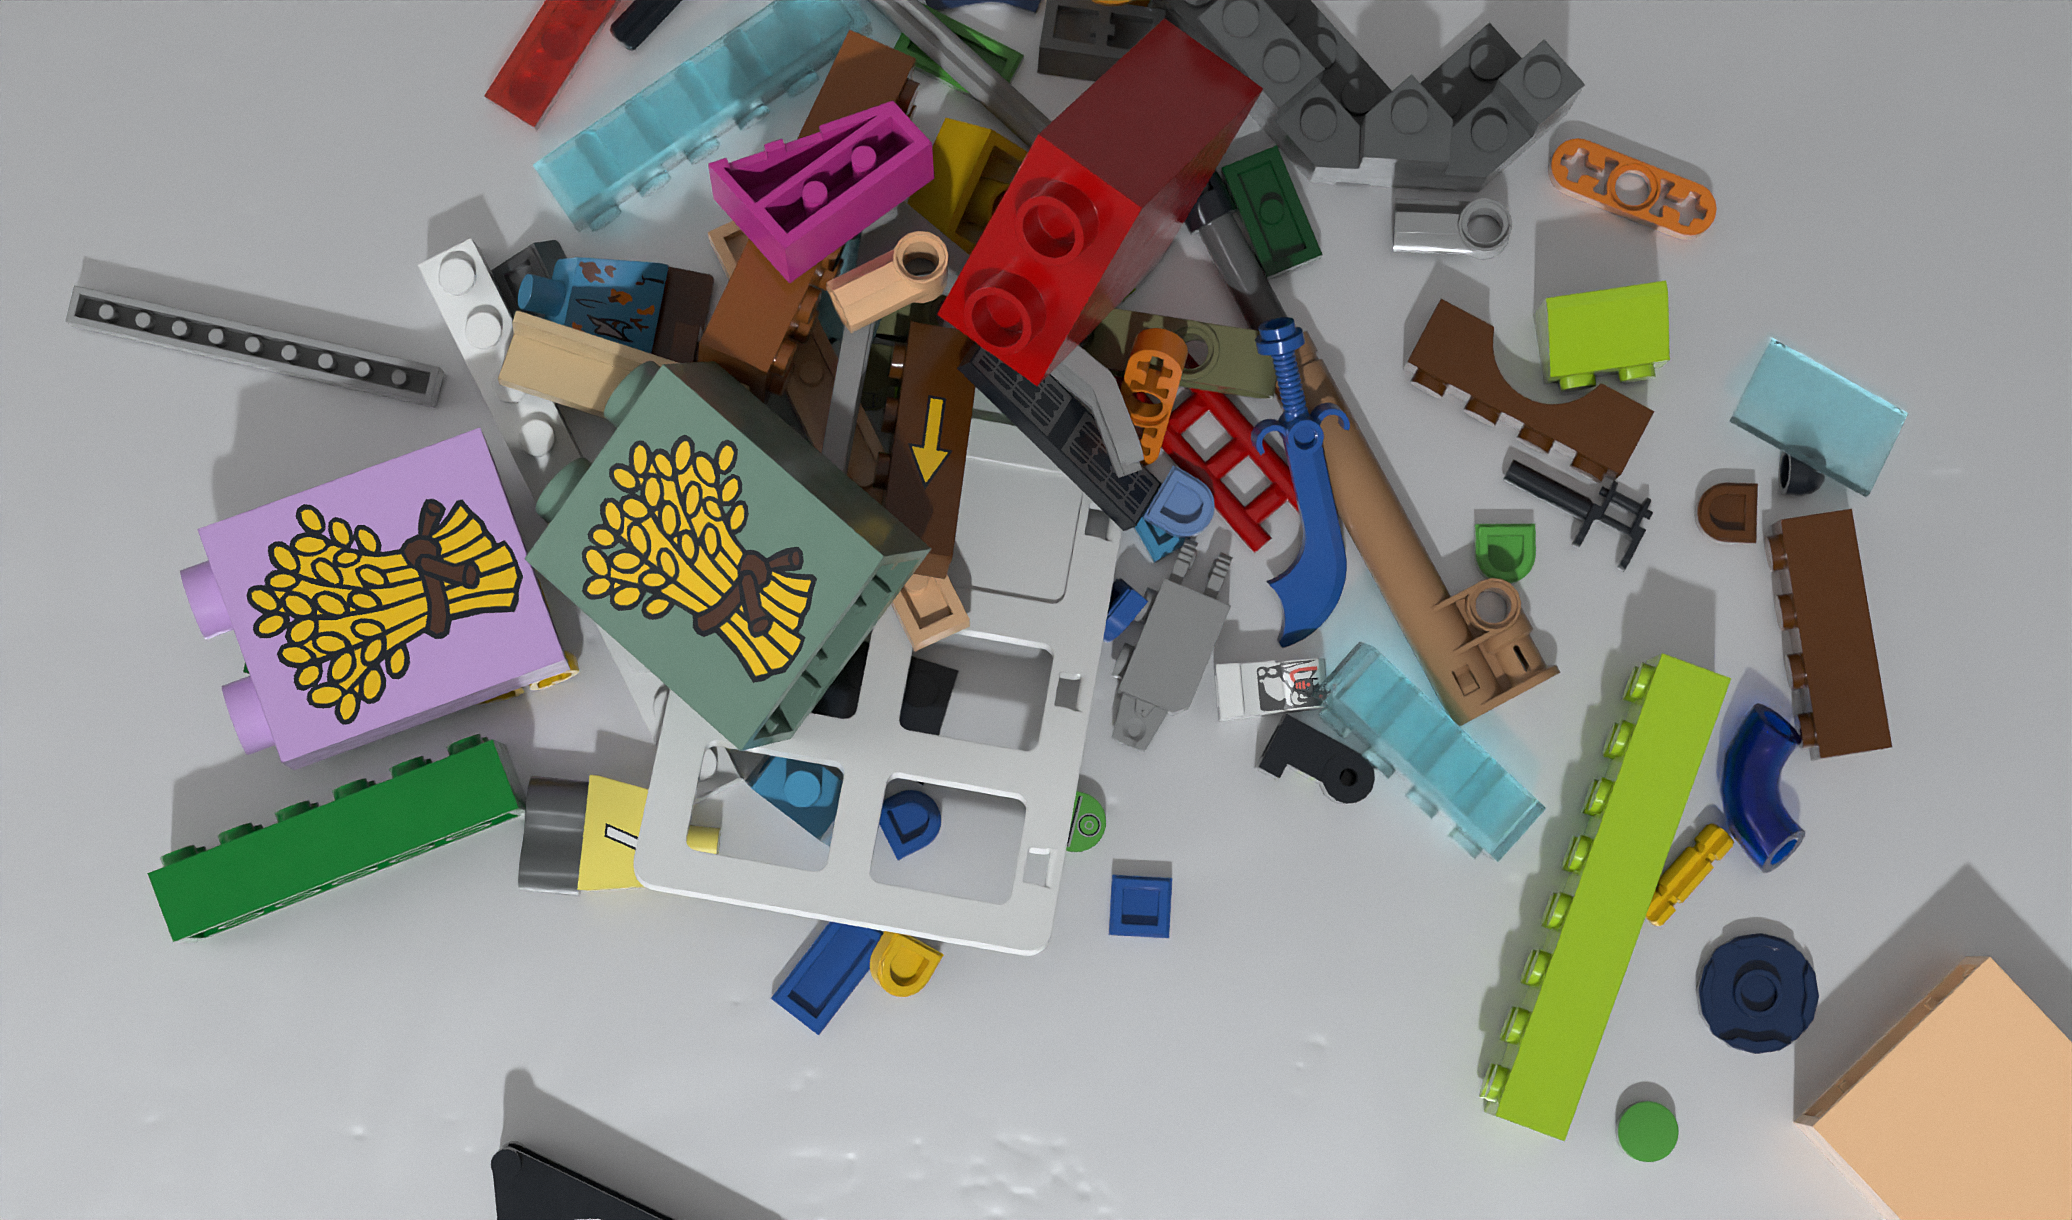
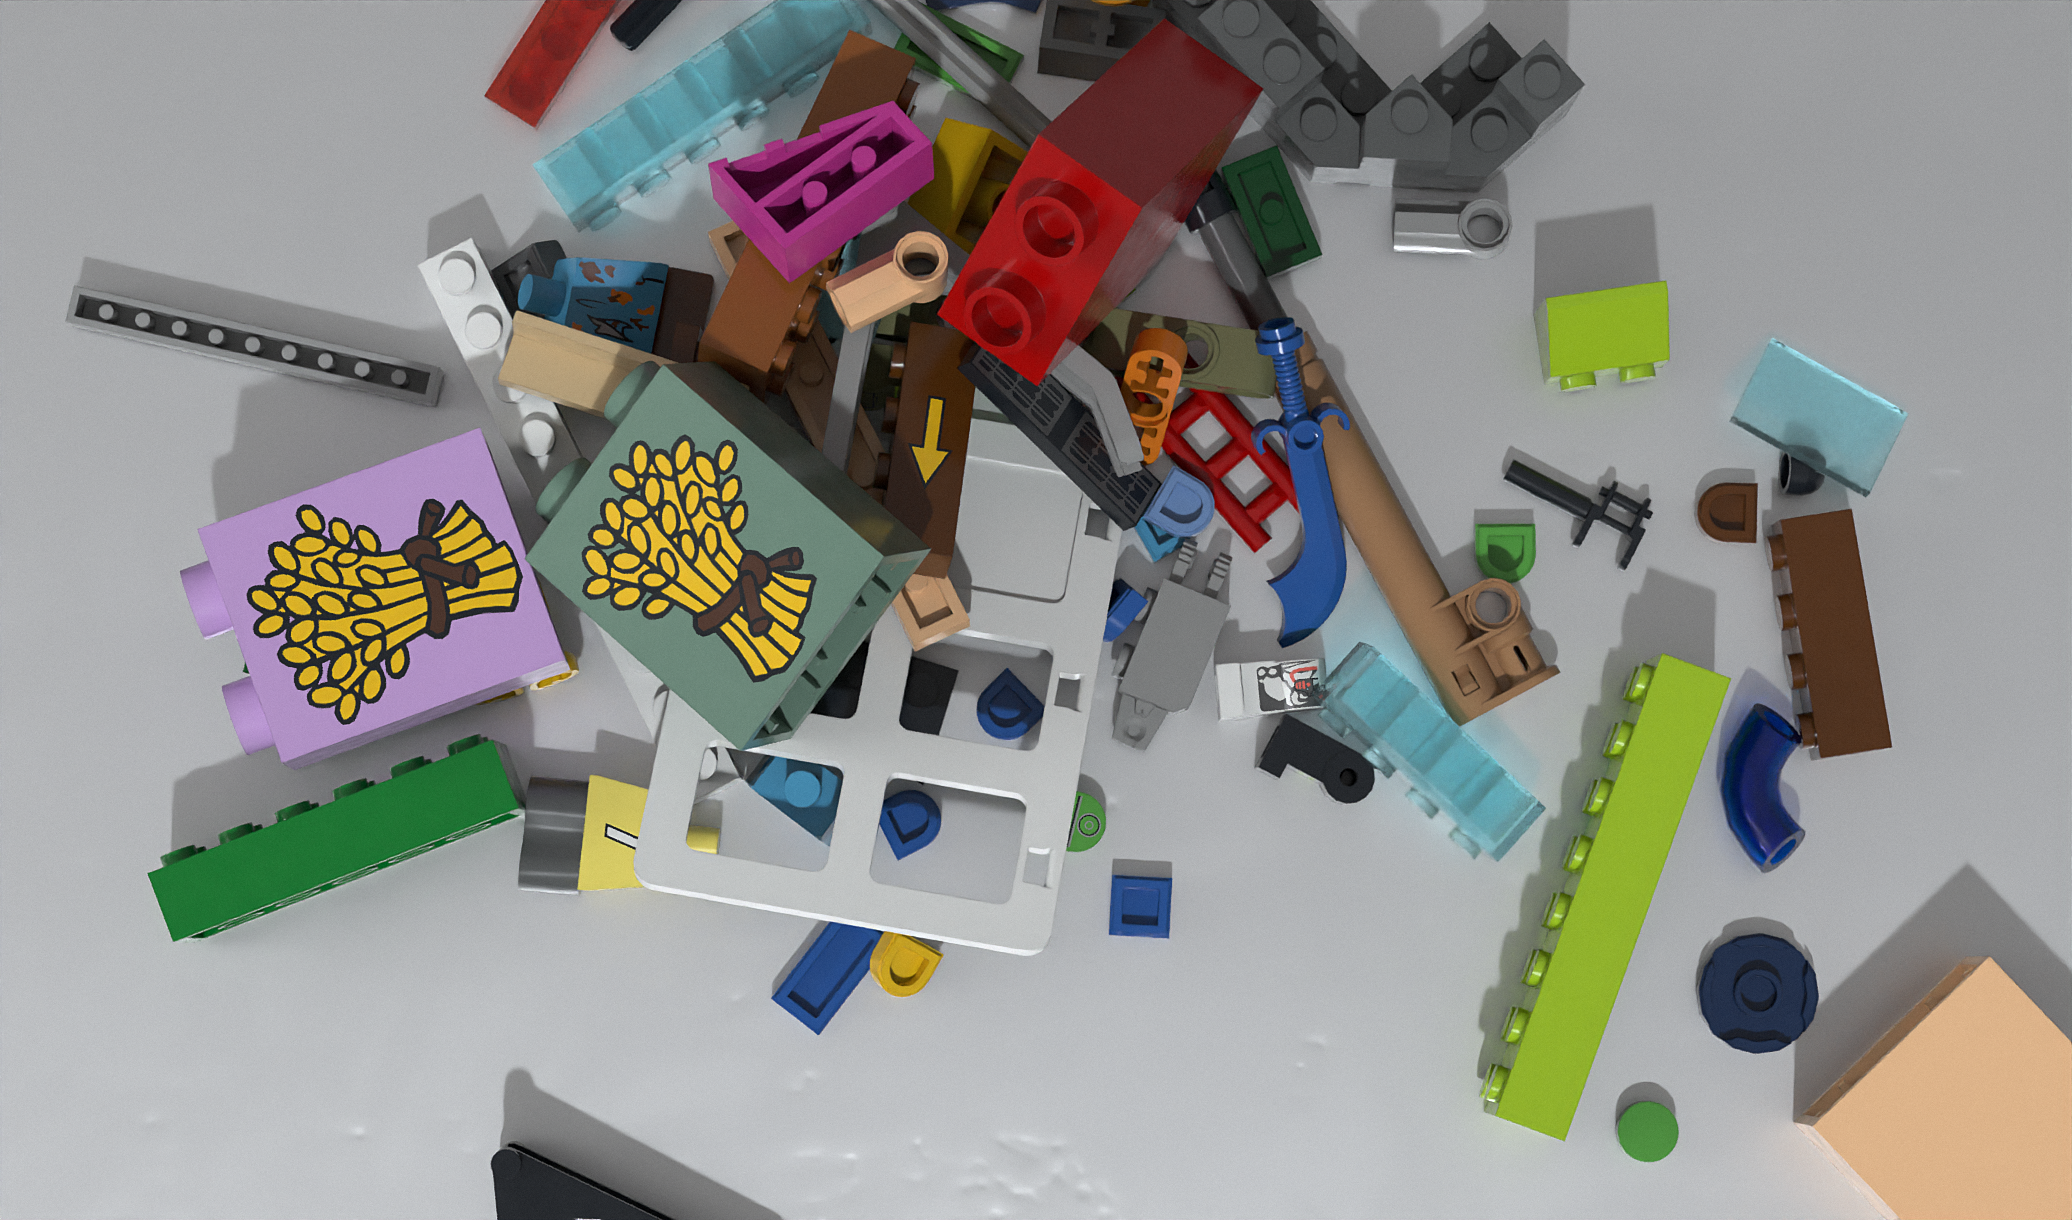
reddish brown arch [1403,299,1655,483] -> none
orange beam [1548,138,1717,240] -> none
yellow axle [1645,823,1734,927] -> none
none -> blue tile [976,668,1045,741]

